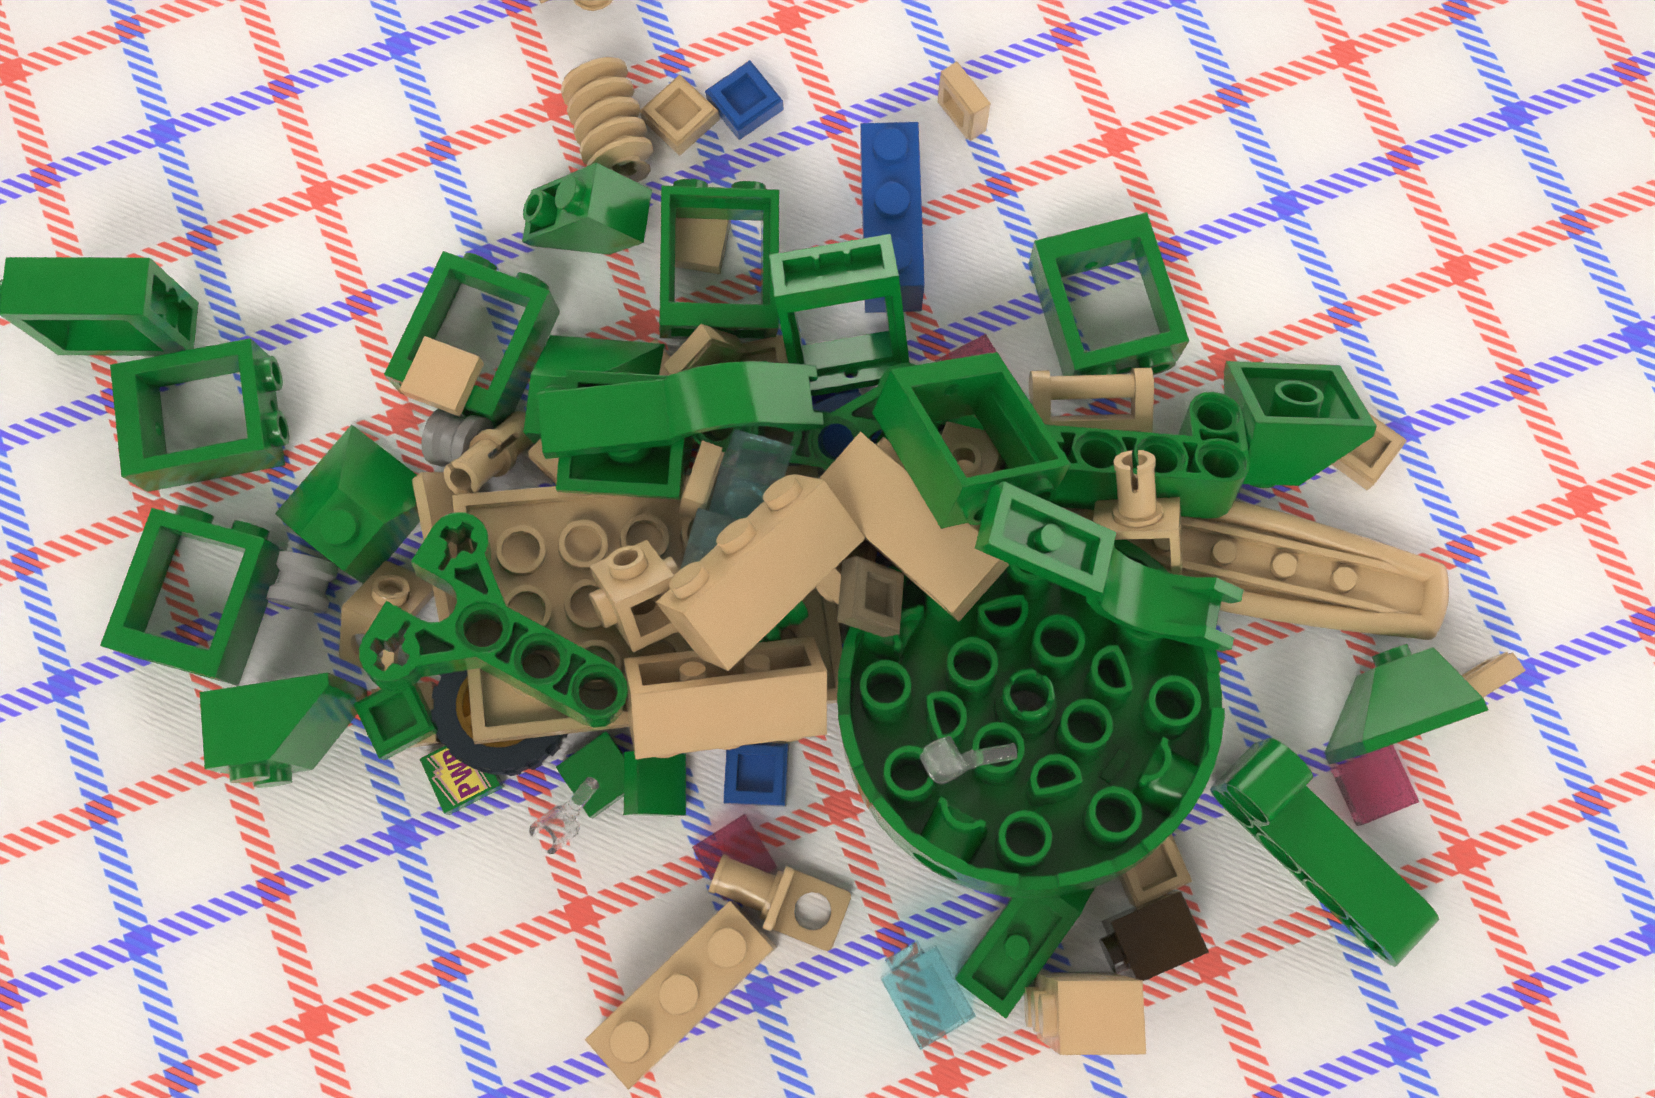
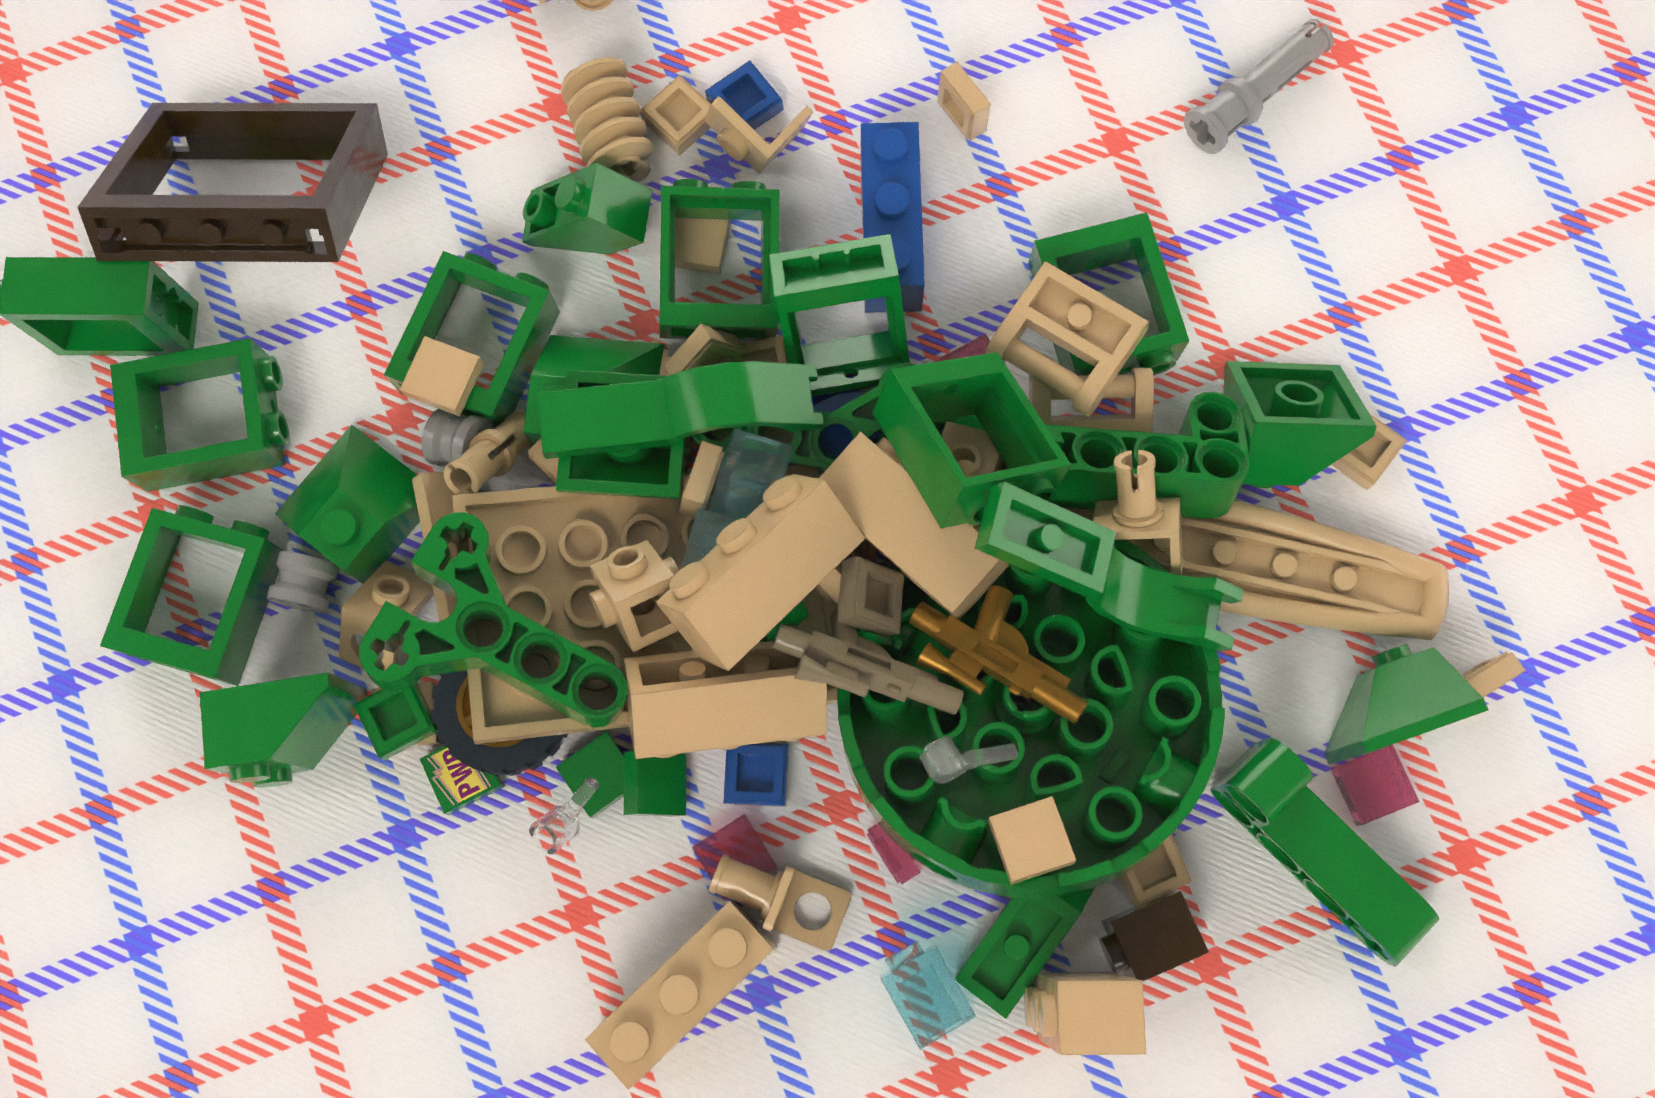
none -> dark brown window [77,103,388,262]
none -> tan bracket [705,96,814,174]
none -> dark tan piece [772,609,964,715]
none -> clear pink tile [866,822,922,884]
none -> pearl gold piece [909,586,1088,724]
none -> tan plate [985,261,1149,417]
none -> tan tile [988,796,1076,885]
none -> light grey pin [1184,19,1334,154]

